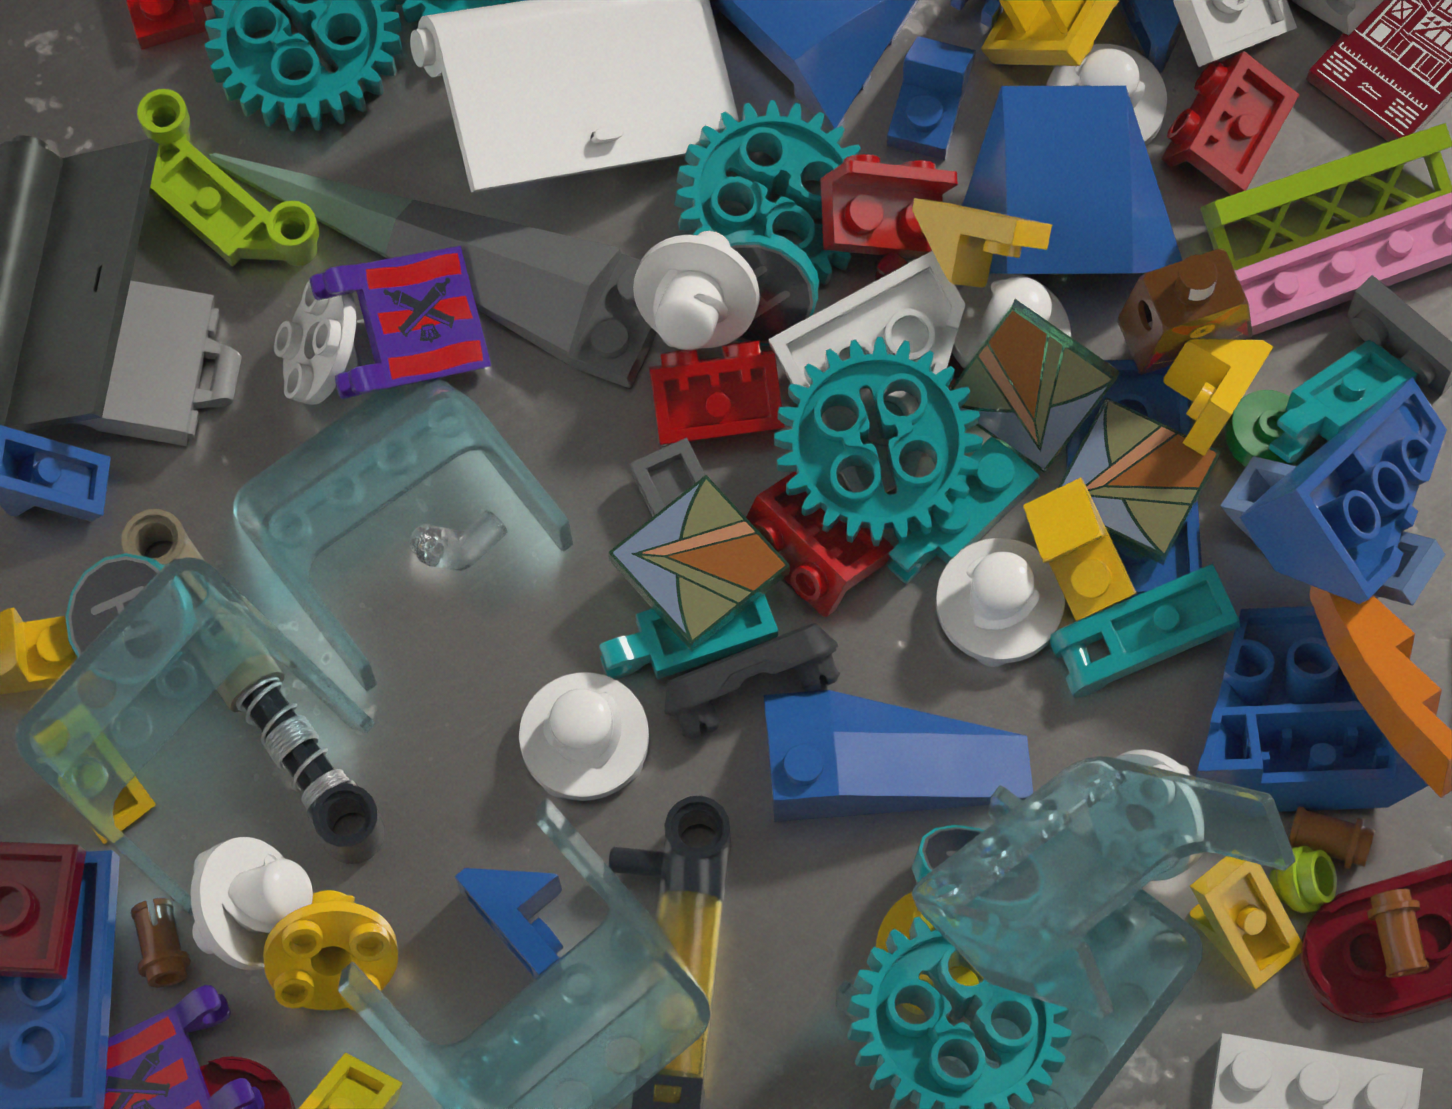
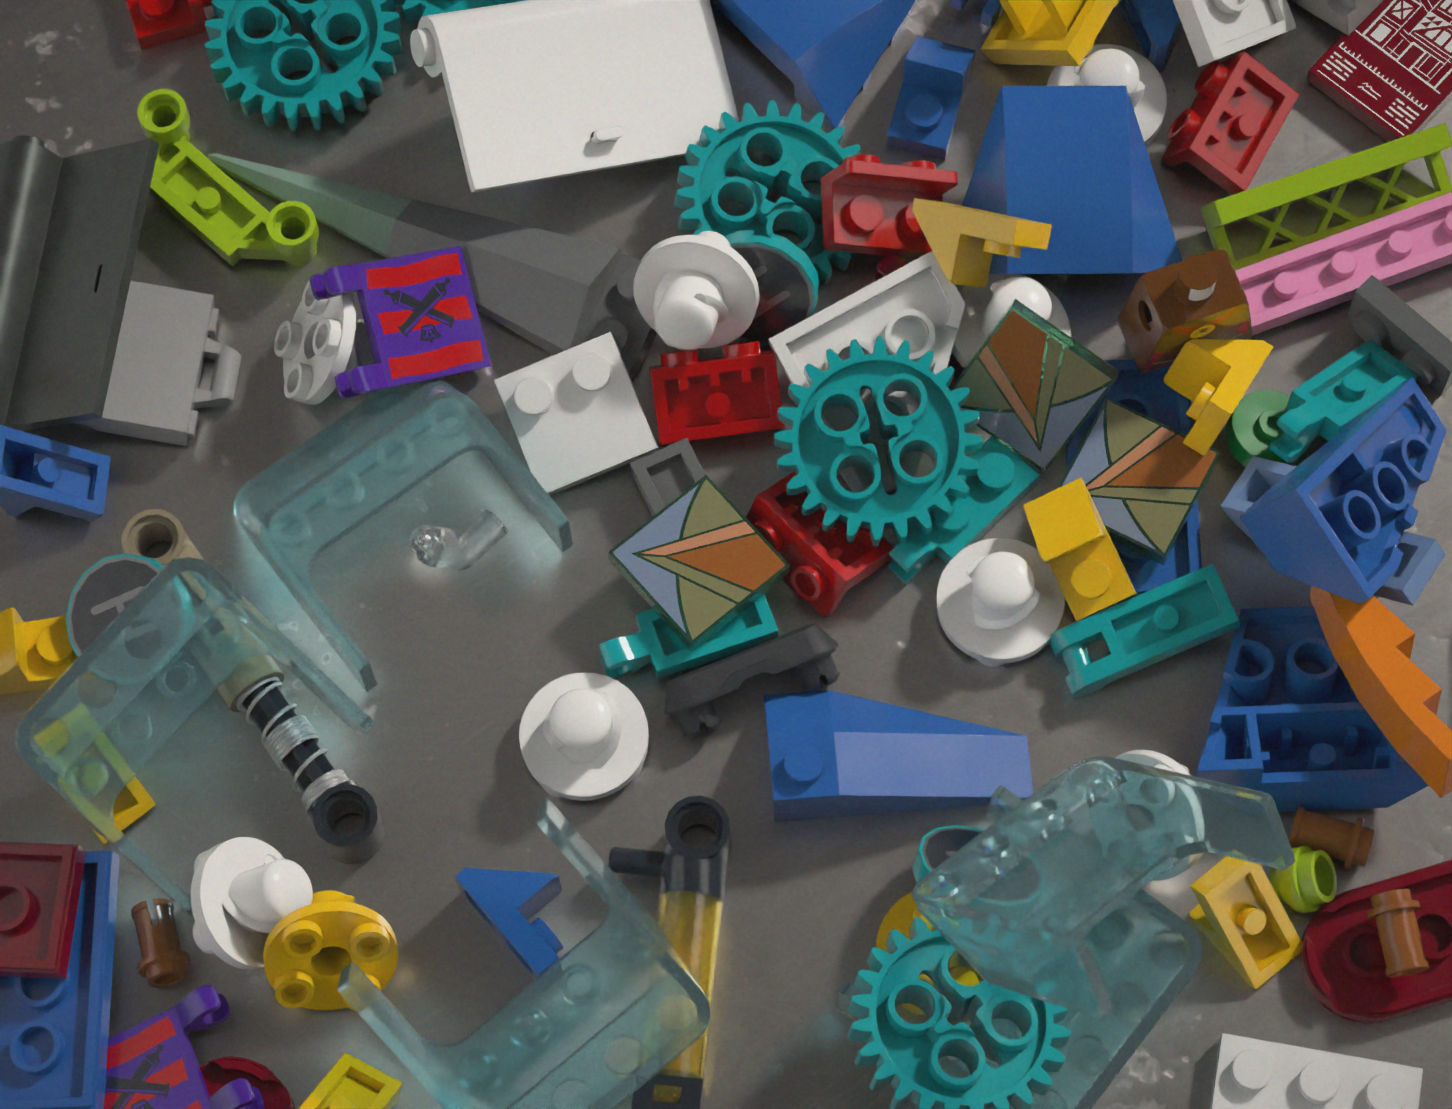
none -> white plate [494,332,659,498]

